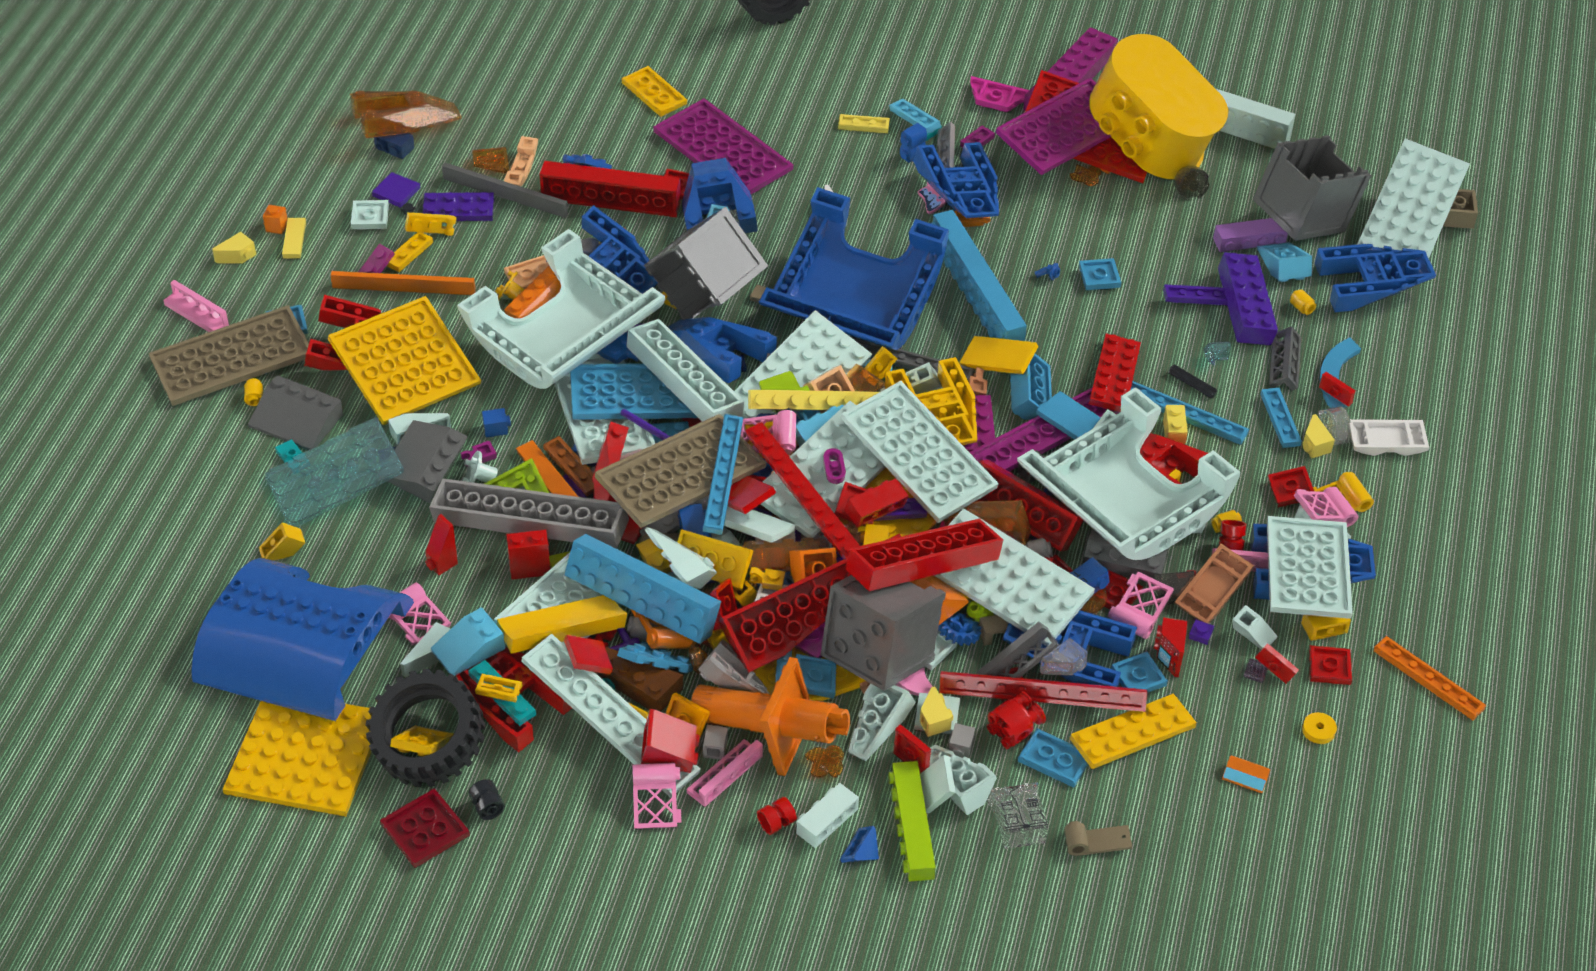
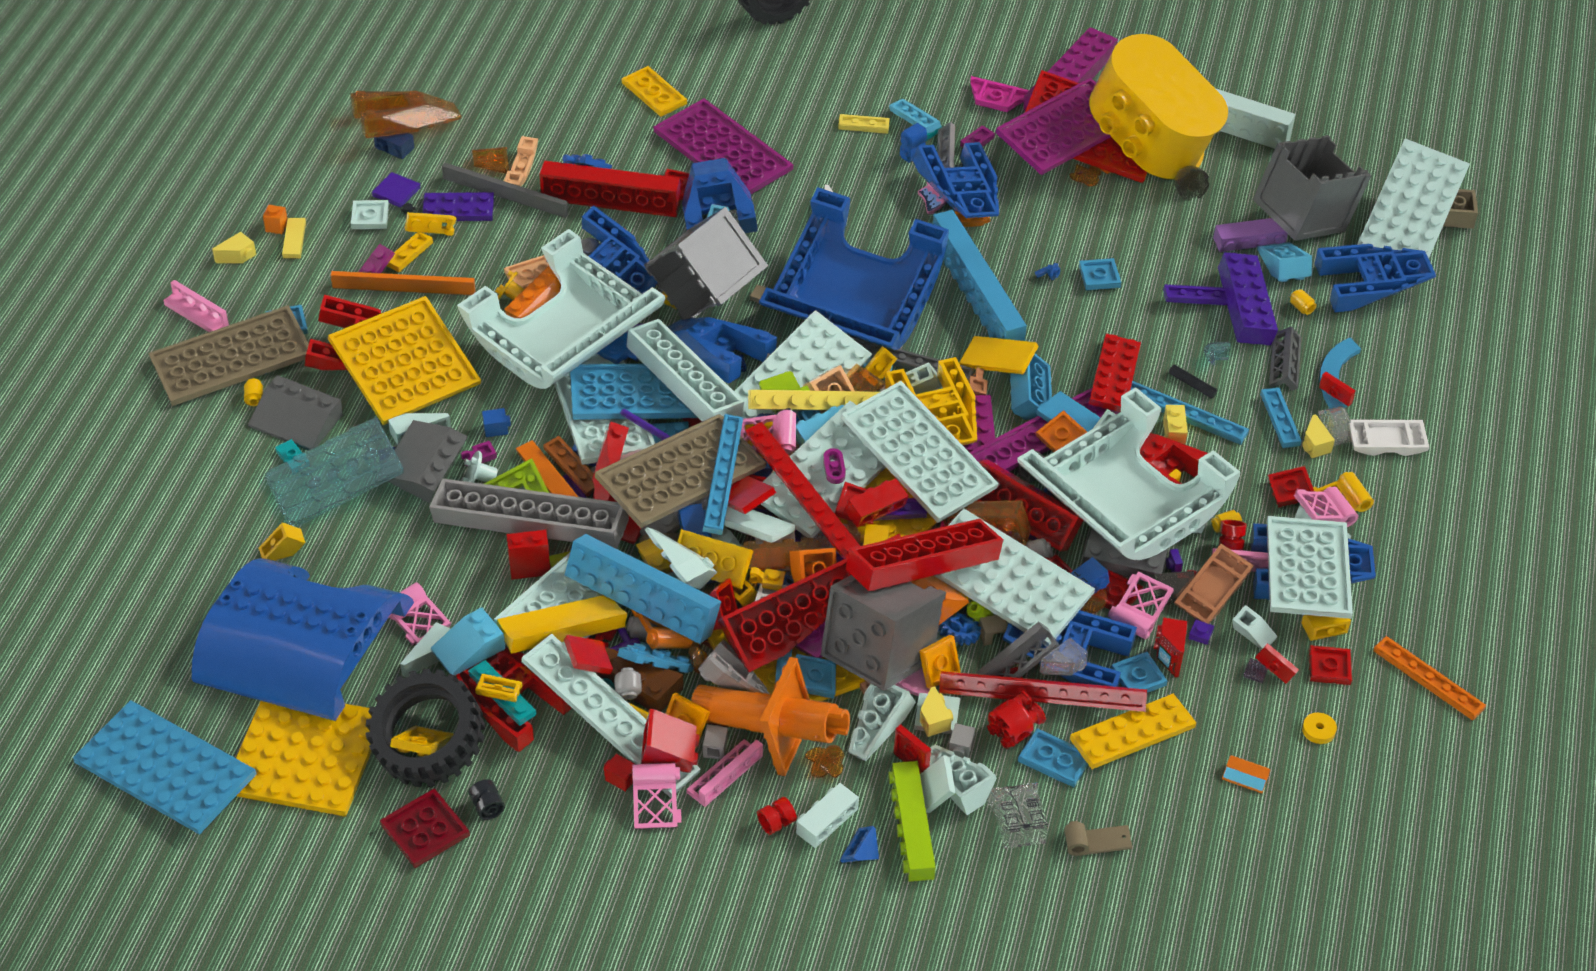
red slope [425,514,458,575] -> none
none -> dark azure plate [73,700,257,835]
none -> red brick [603,754,634,792]
none -> light grey head [614,667,642,700]
none -> light orange tile [919,635,961,689]
none -> orange tile [1035,410,1087,452]
none -> dark purple plate [1166,549,1183,577]

